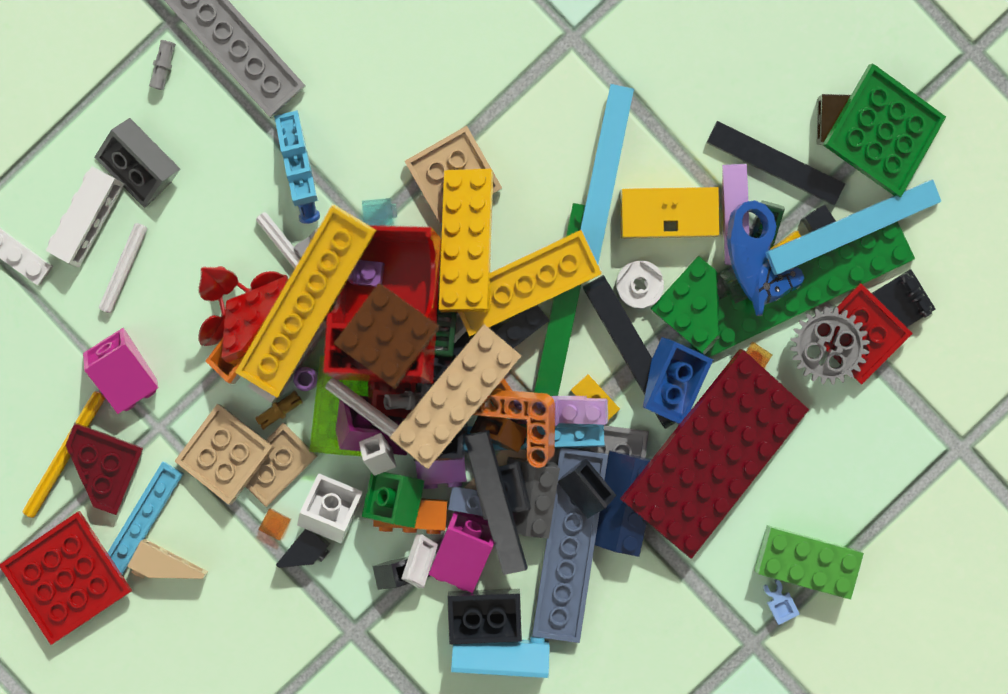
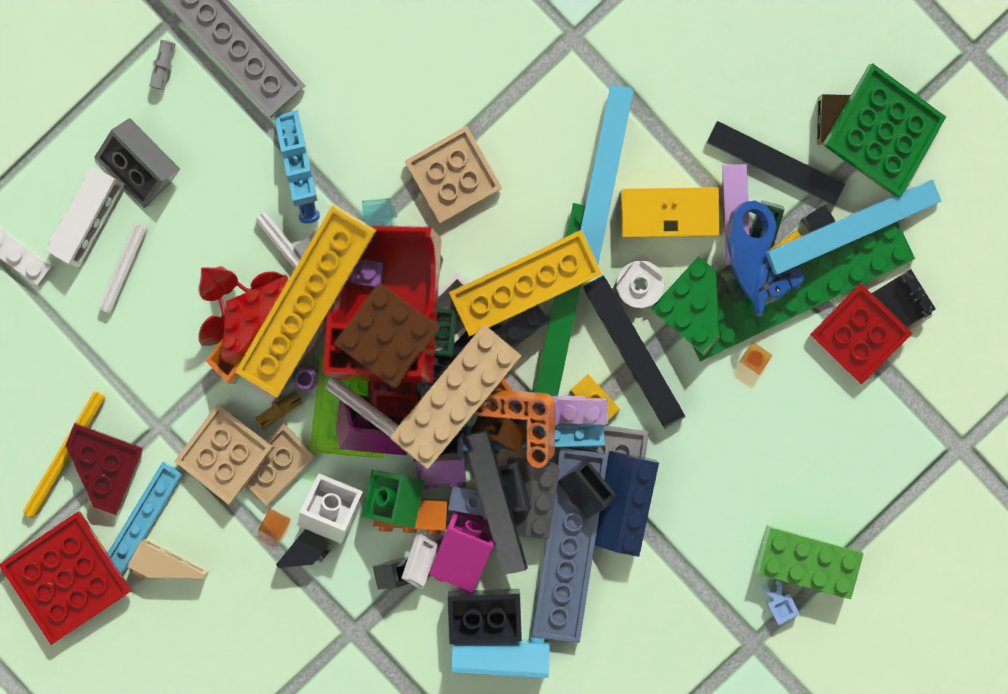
dark pink slope [83,328,158,414] -> none
white brick [359,433,396,476] -> none
light grey pin [383,391,421,410] -> none
yellow plate [439,169,493,312] -> none
dark red plate [620,349,809,559] -> none
blue slope [643,337,713,424] -> none
light grey gear [790,306,869,385] -> none

